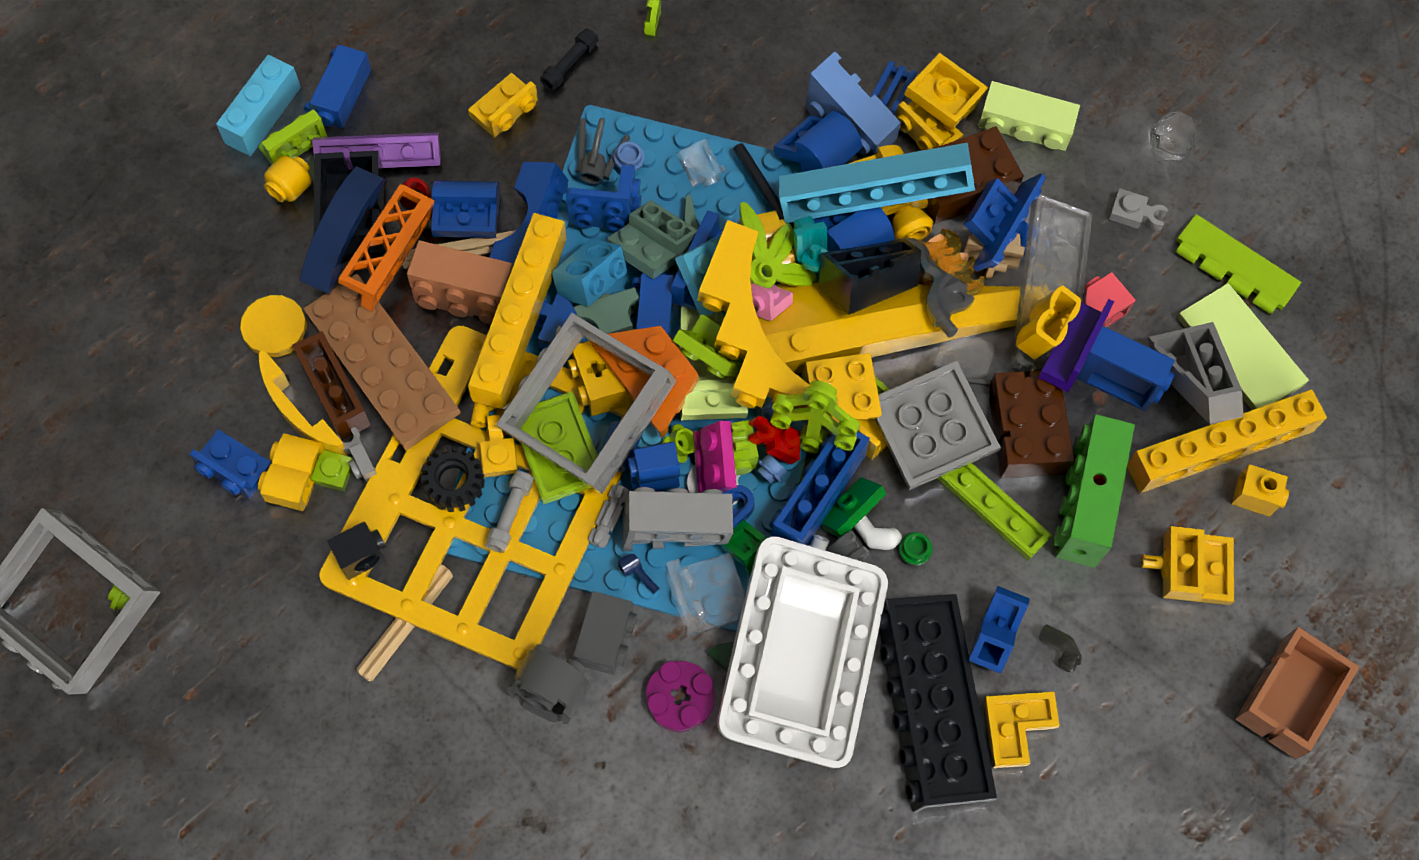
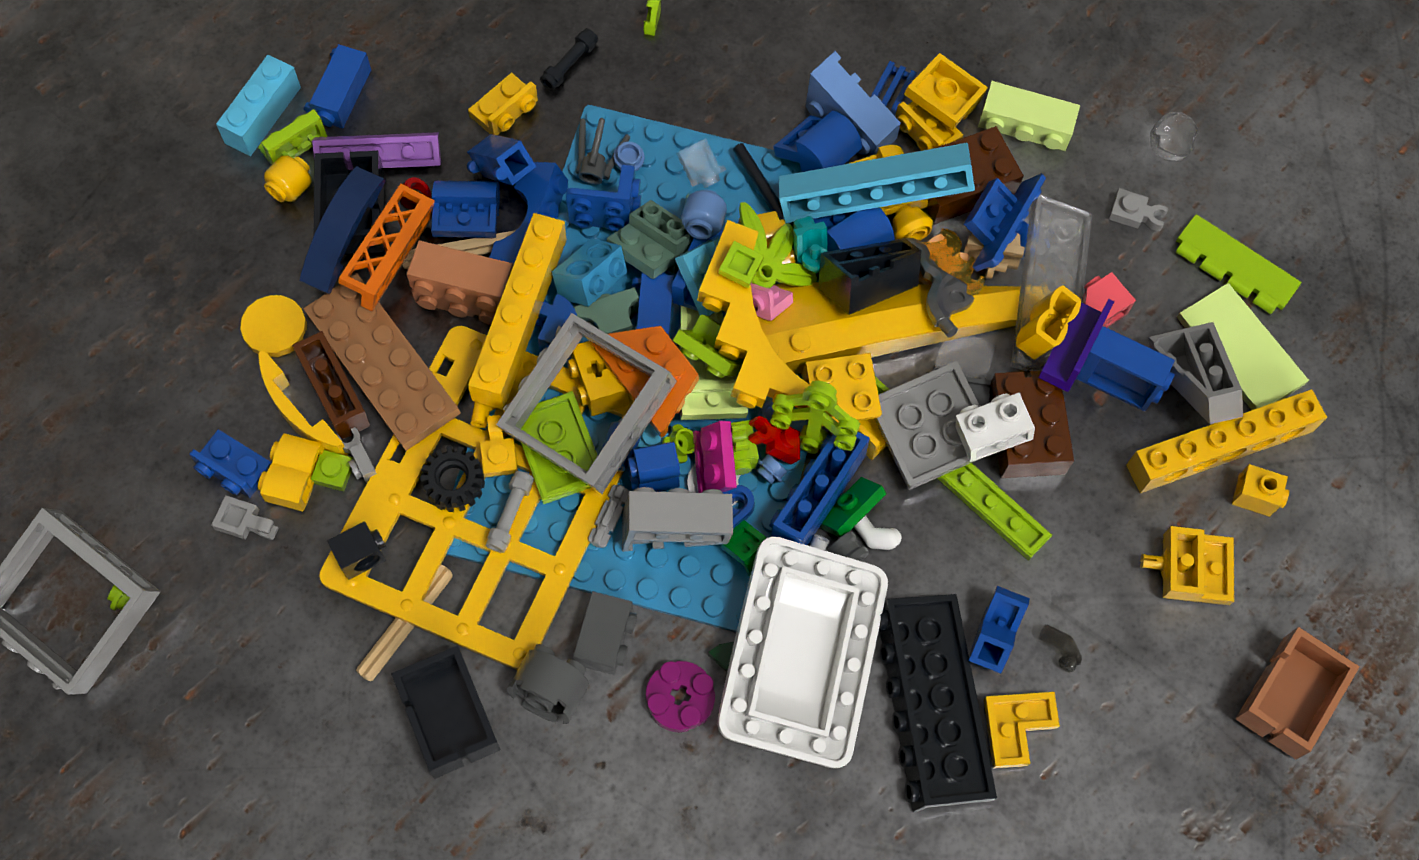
dark blue hand [618,554,660,594] -> none
clear bracket [665,553,745,638] -> none
green plate [899,532,933,566] -> none
bright green brick [1053,414,1135,568] -> none
none -> light grey plate [211,495,279,540]
none -> black piece [391,645,501,779]
none -> blue brick [467,134,537,185]
none -> medium blue head [681,189,727,239]
none -> lime plate [718,241,764,288]
none -> white brick [955,393,1035,462]

